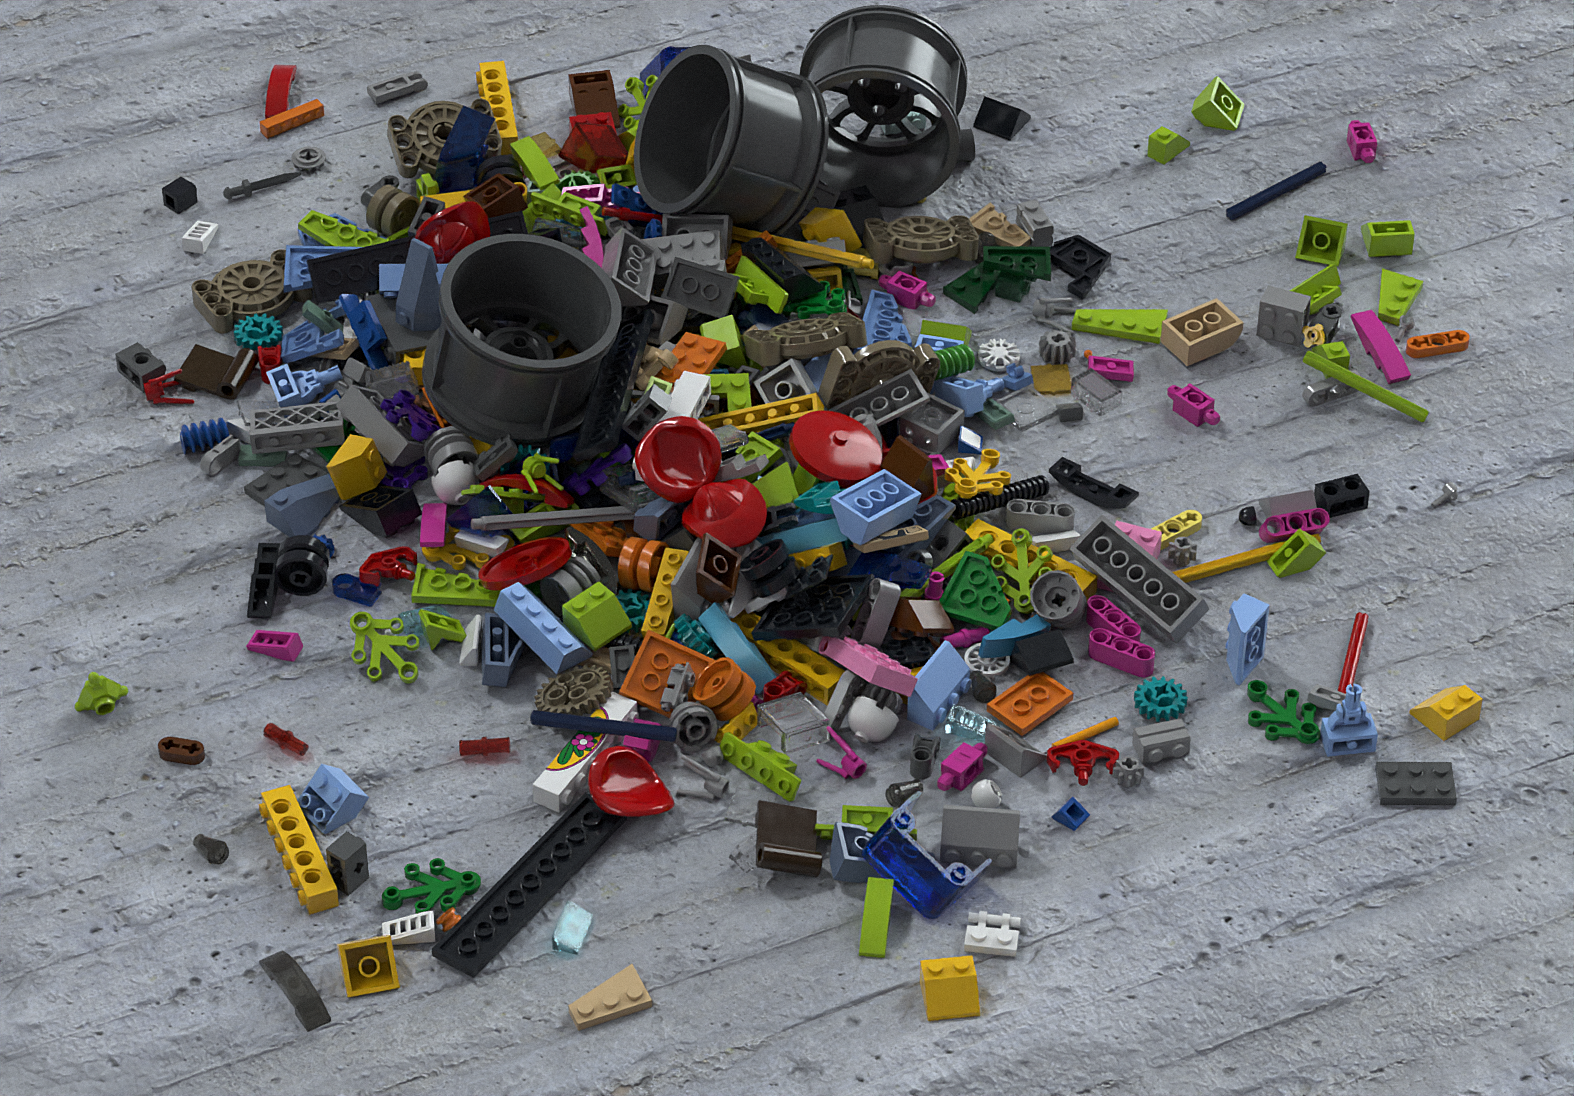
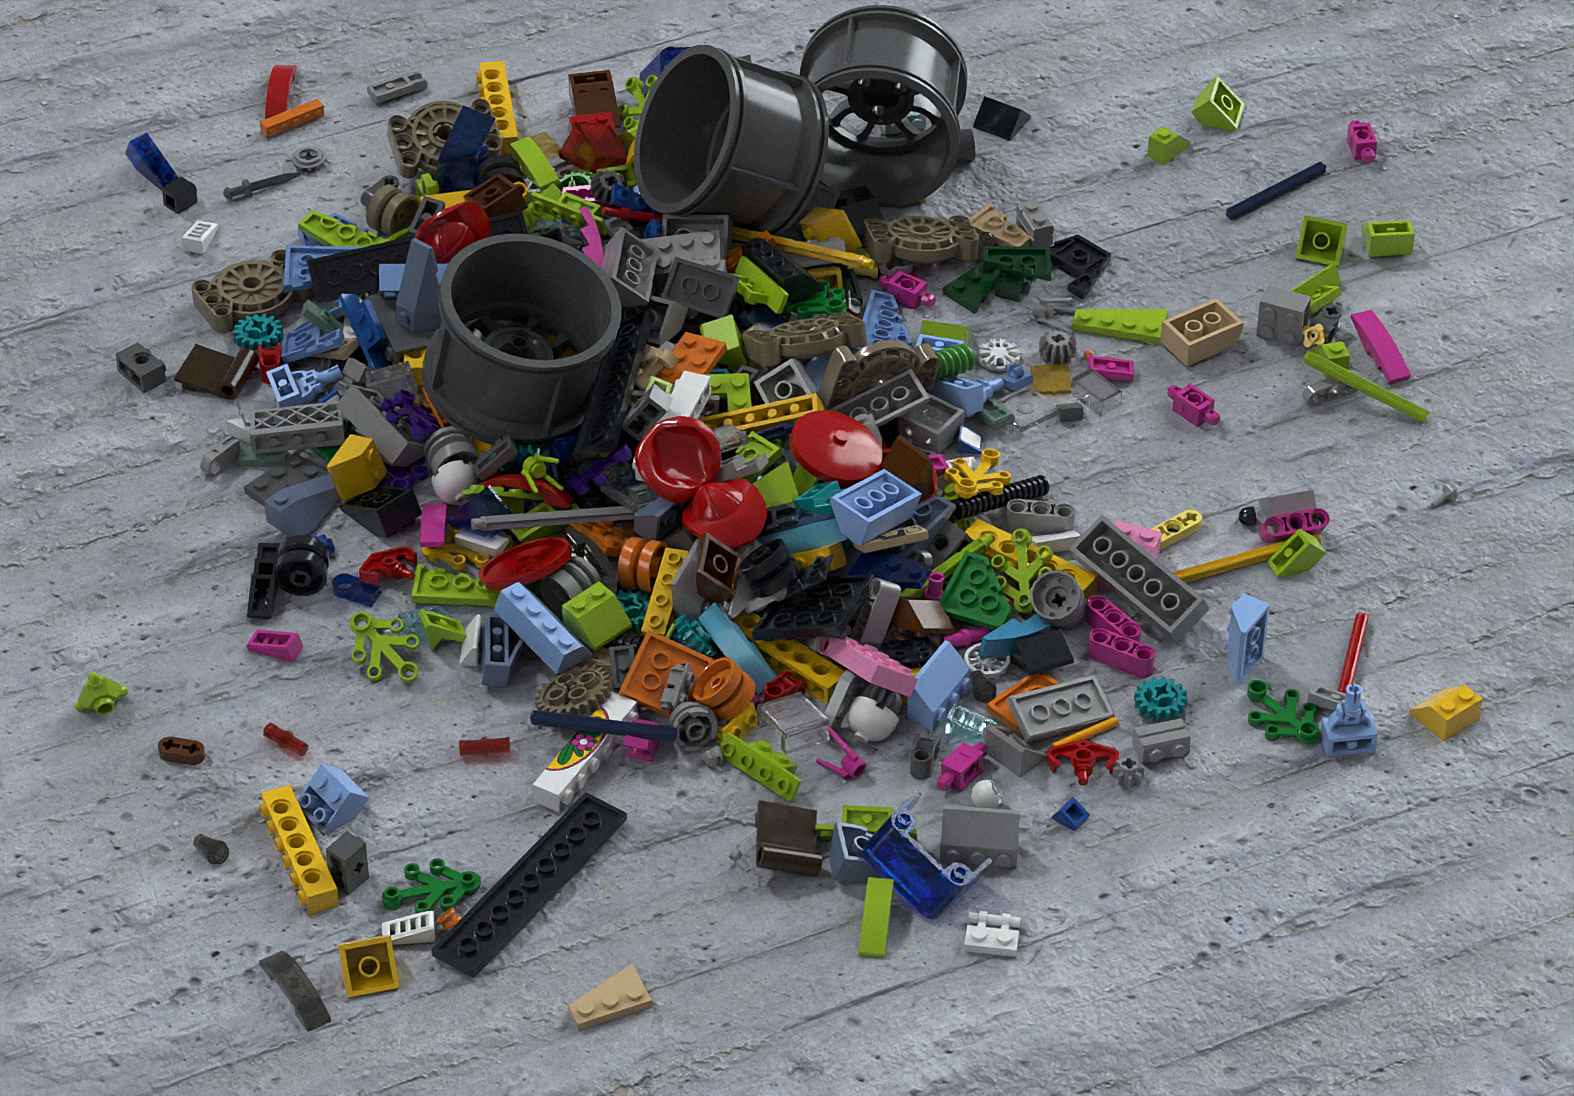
red plant [143,369,195,404] -> none
blue piece [180,417,230,454] -> none
clear light blue slope [552,900,593,955] -> none
red piece [588,746,675,817] -> none
light grey plant [677,755,730,801] -> none
clear smoke cone [885,779,923,807] -> none
yellow slope [919,955,980,1021] -> none
black slope [1049,457,1139,509] -> none
light grey gear [1168,537,1197,566] -> none
black brick [1314,473,1370,518] -> none
dark grey plate [1375,762,1457,805] -> none
lime wing [1378,268,1423,326] -> none
light grey hand [1395,315,1415,342] -> none
orange beam [1406,330,1470,358] -> none
none -> clear blue slope [125,133,179,191]
none -> dark grey gear [590,169,628,207]
none -> light grey tile [1006,675,1115,743]

